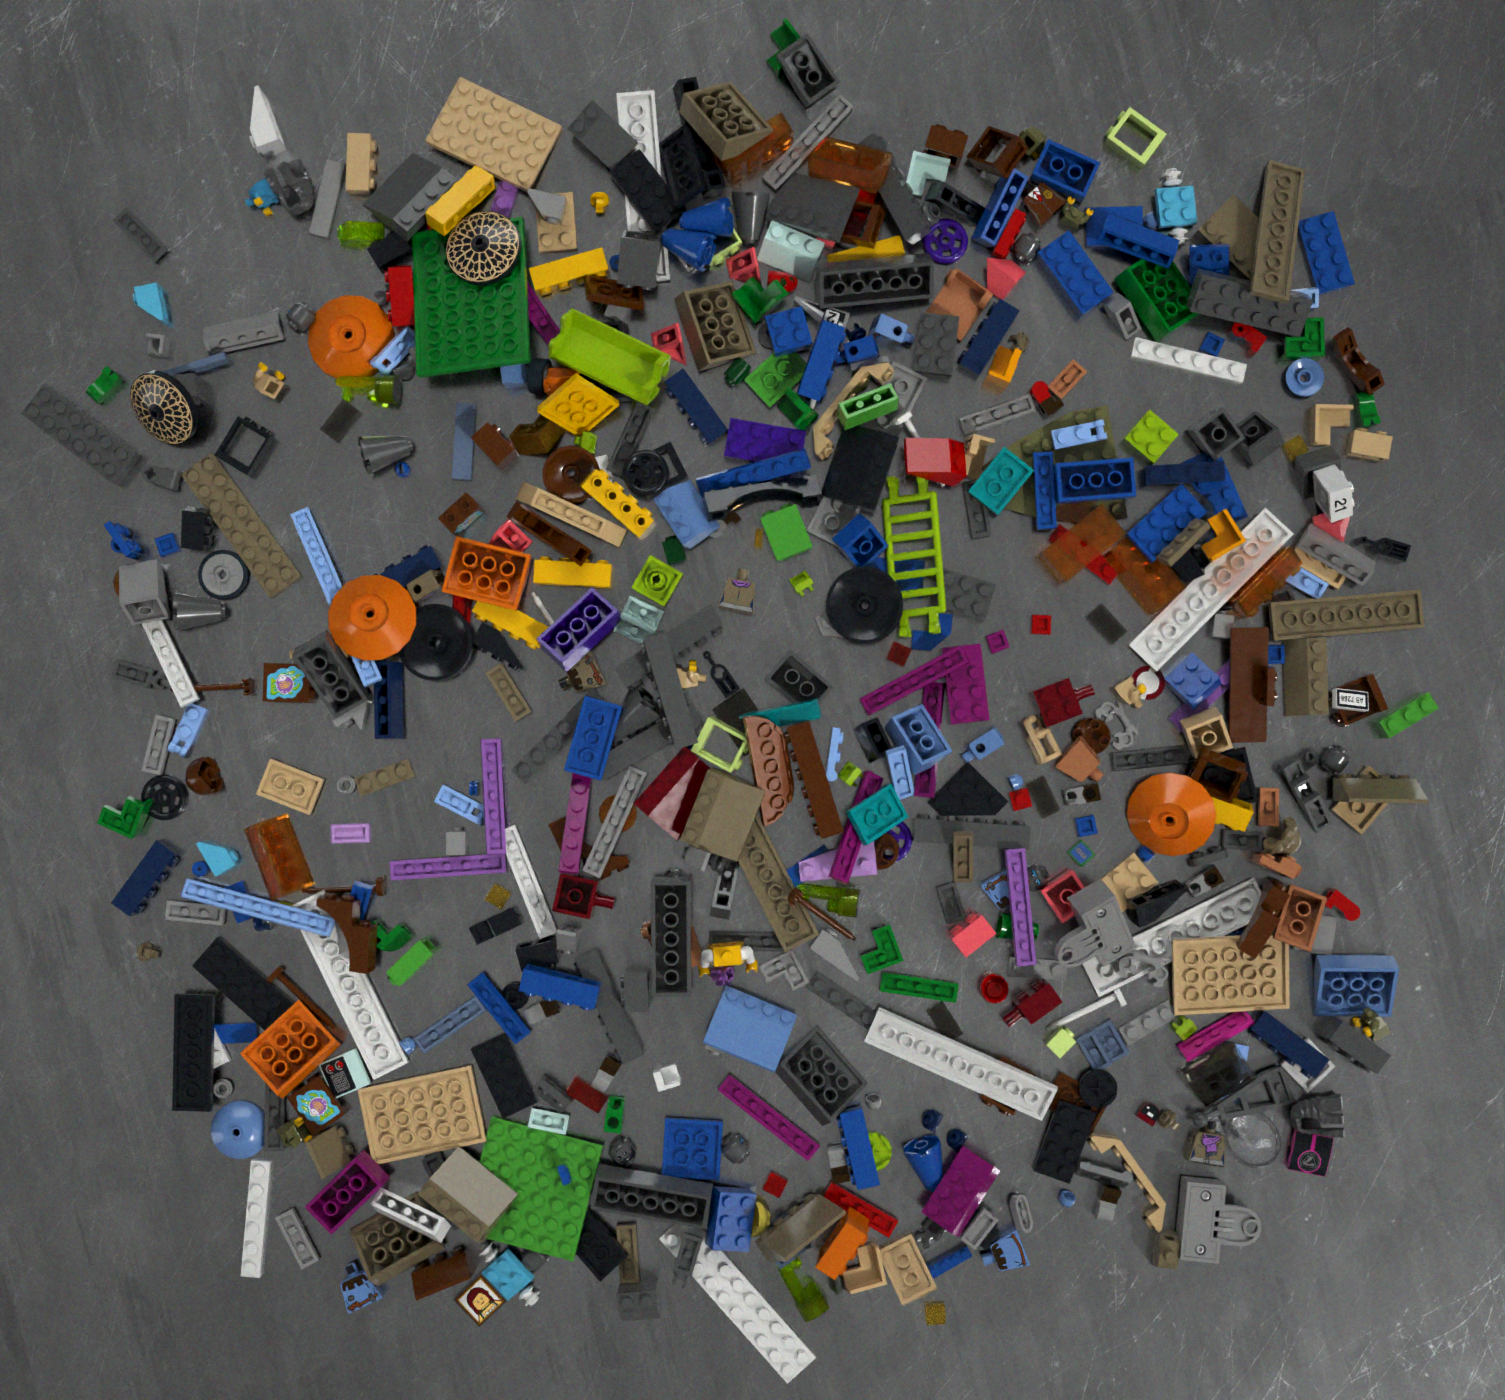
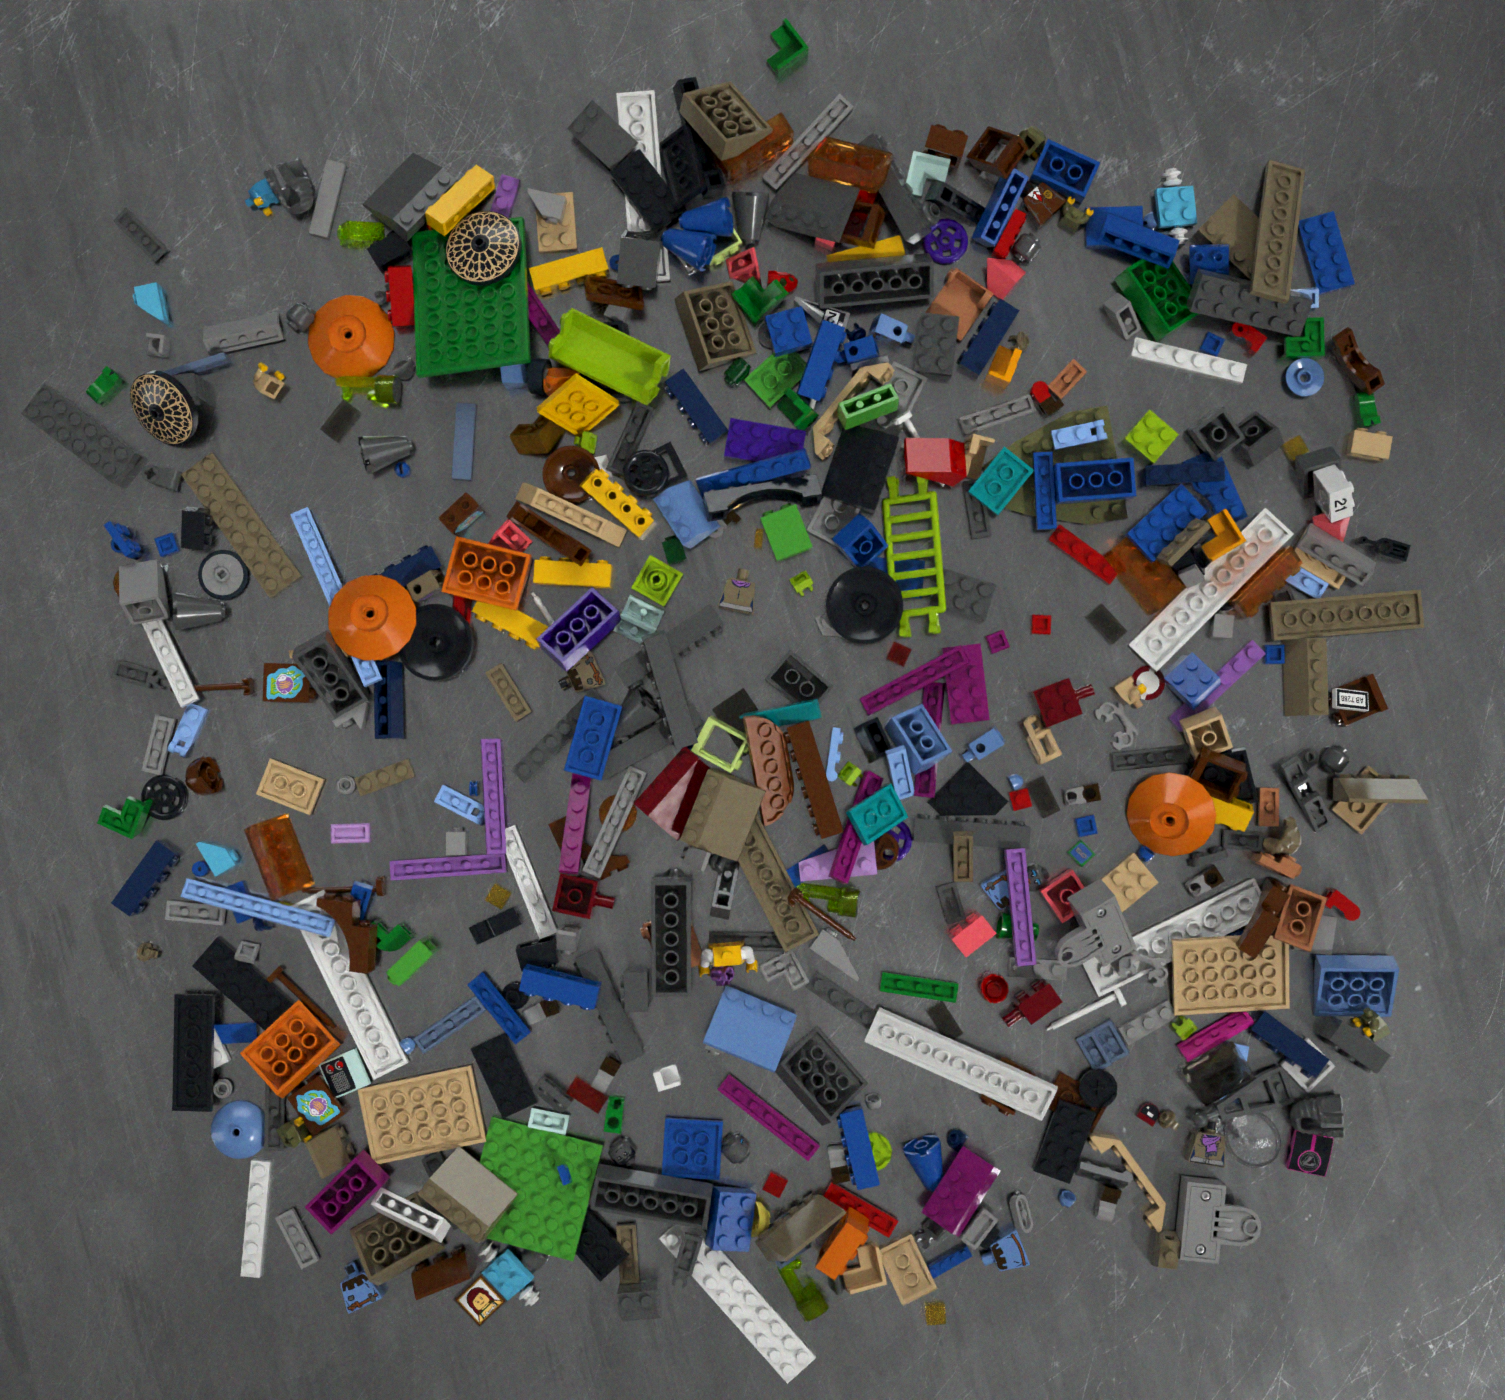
black window [214,416,275,478] -> none
white slope [249,86,286,158] -> none
tan brick [345,133,377,196] -> none
light blue plate [370,326,415,377] -> none
tan plate [425,77,563,192] -> none
reddish brown brick [471,422,518,471] -> none
black slope [473,622,525,671] -> none
yellow plate [590,192,609,213] -> none
coral slope [651,323,687,366] -> none
tan piece [676,660,706,688] -> none
black piece [703,651,740,698] -> none
light aqua slope [757,220,825,283] -> none
dark grey slope [776,33,840,108] -> none
green panel [861,923,904,975] -> none
blue tile [911,613,953,651] -> none
dark blue plate [922,1110,944,1132] -> none
blue brick [1035,230,1114,319] -> none
clear orange brick [1039,504,1126,583] -> none
yellowish green brick [1044,1027,1076,1058] -> none
nougat torso [1055,736,1104,782] -> none
reddish brown dish [1072,717,1111,754] -> none
yellowish green window [1104,107,1167,170] -> none
black slope [1126,880,1187,928] -> none
reddish brown bracket [1228,627,1277,743] -> none
tan panel [1309,404,1354,446] -> none
bright green brick [1373,692,1439,739] -> none
none -> light grey tile [234,941,260,964]
none -> light grey tile [1178,564,1205,589]

